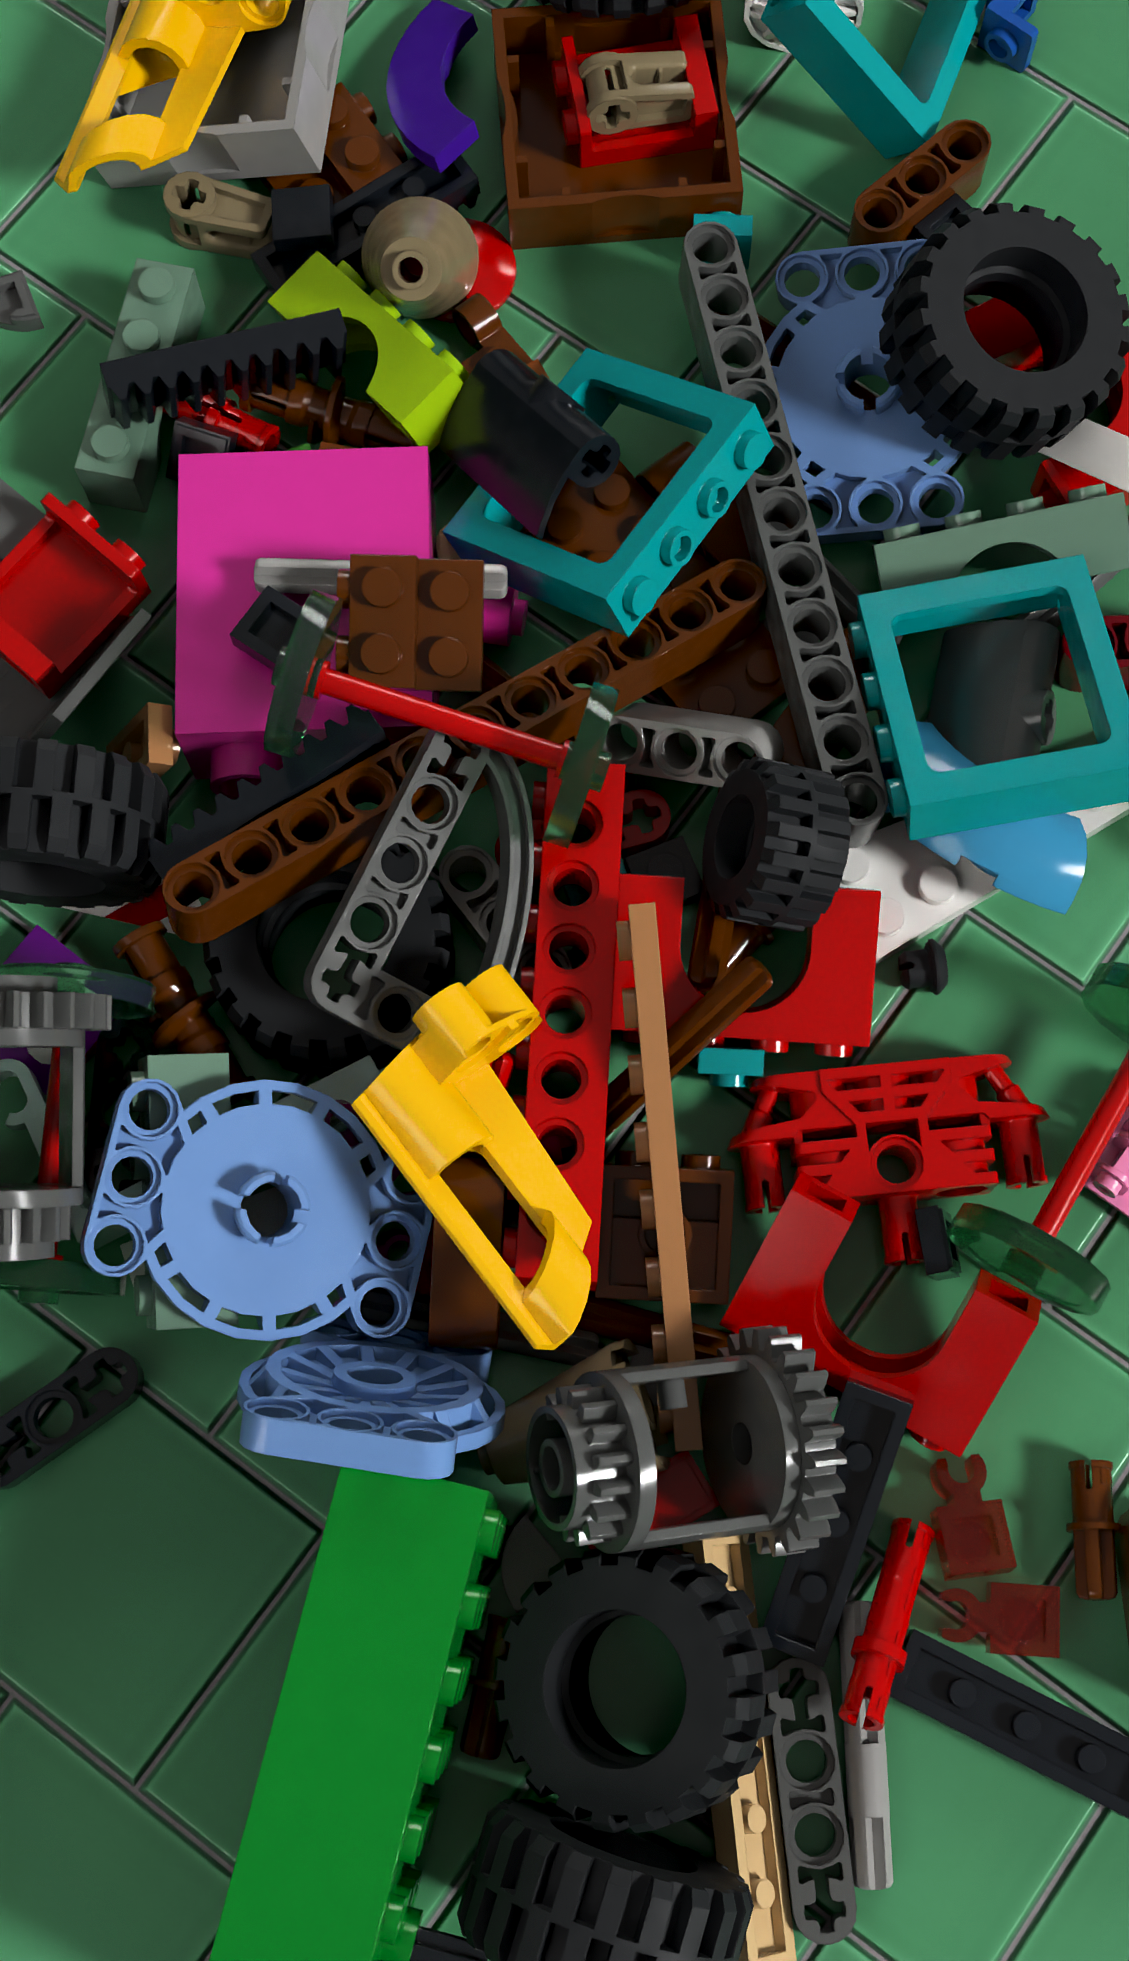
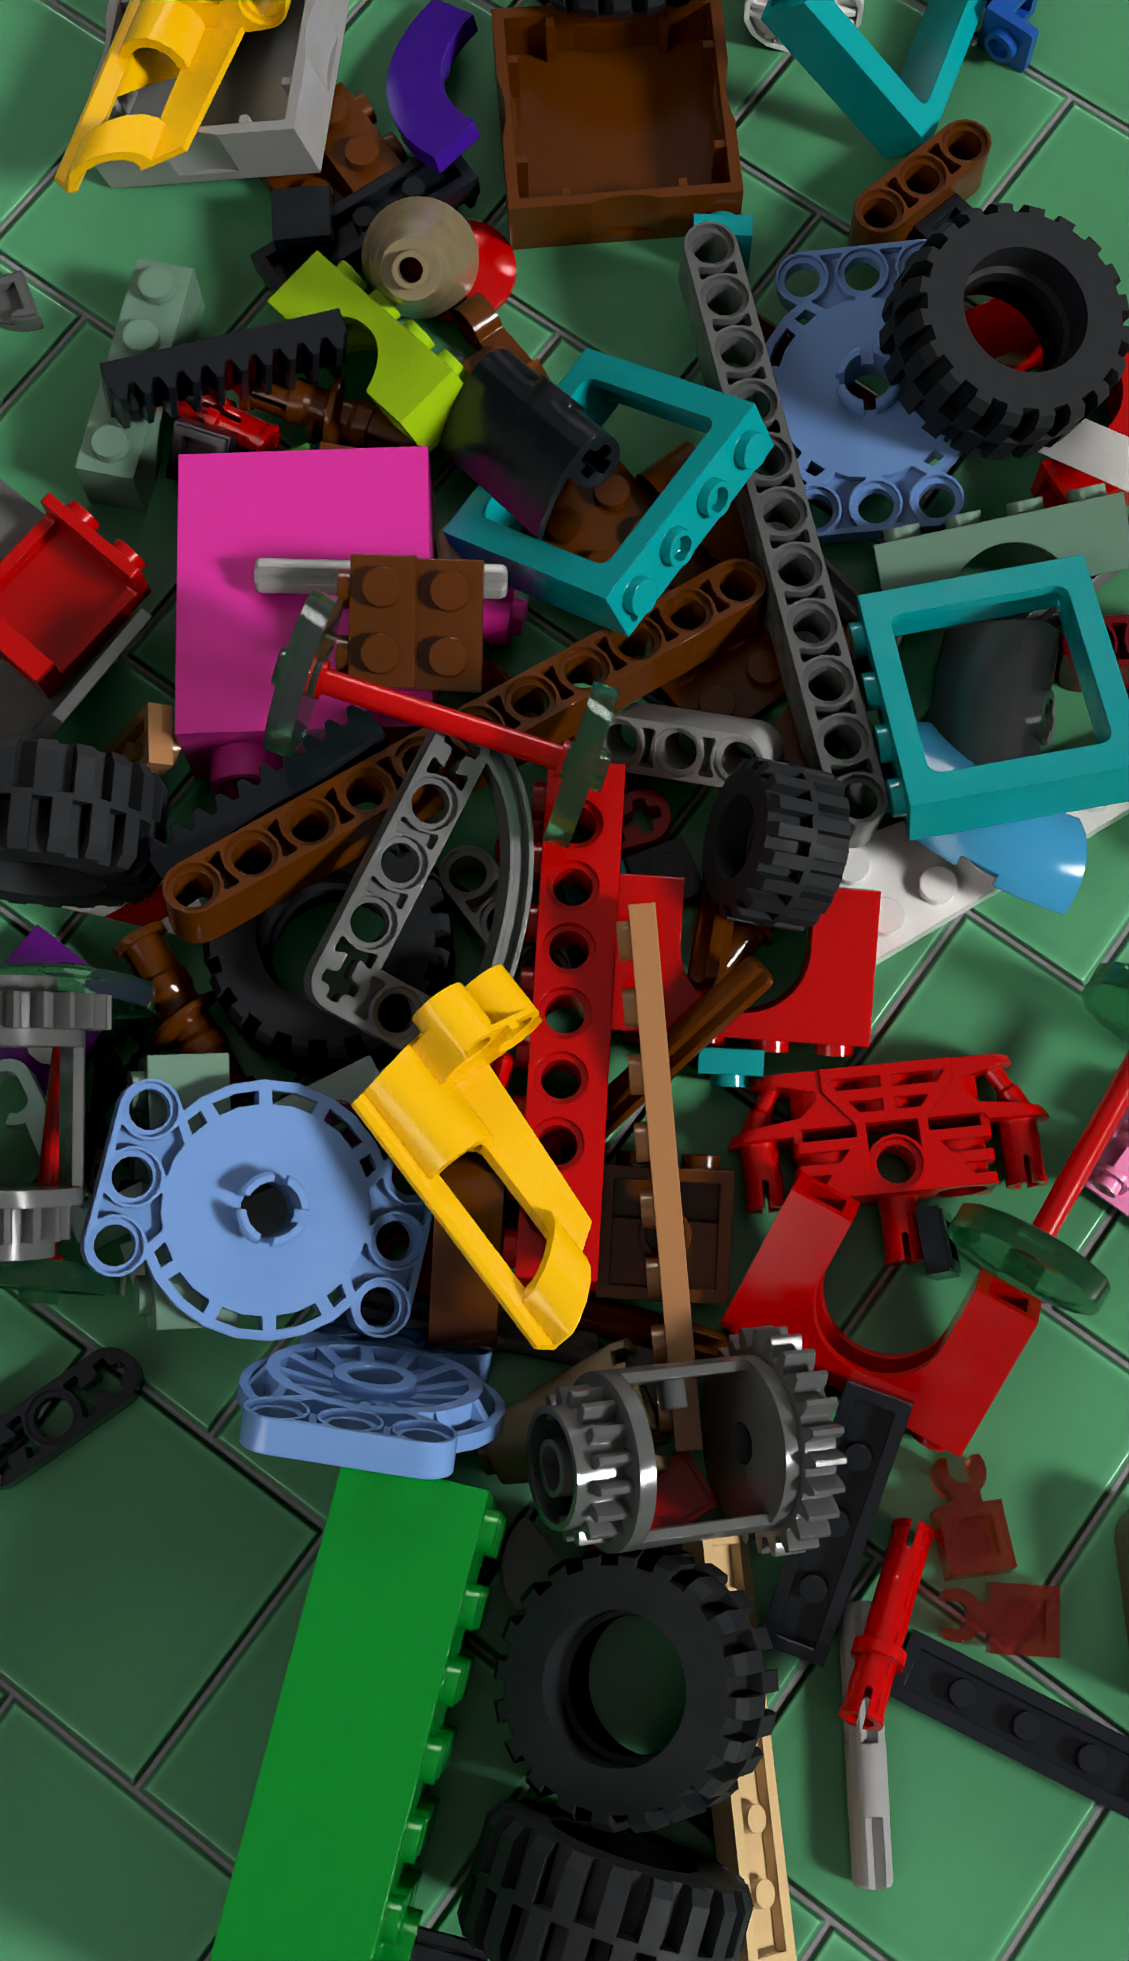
dark tan piece [163,171,273,259] -> none
black plate [229,585,323,678] -> none
reddish brown axle [460,1614,511,1760] -> none
red panel [552,14,719,168] -> none
dark tan piece [578,51,695,135] -> none
dark grey beam [766,1656,857,1945] -> none
black piece [898,939,948,995] -> none
reddish brown axle [1066,1460,1121,1601] -> none

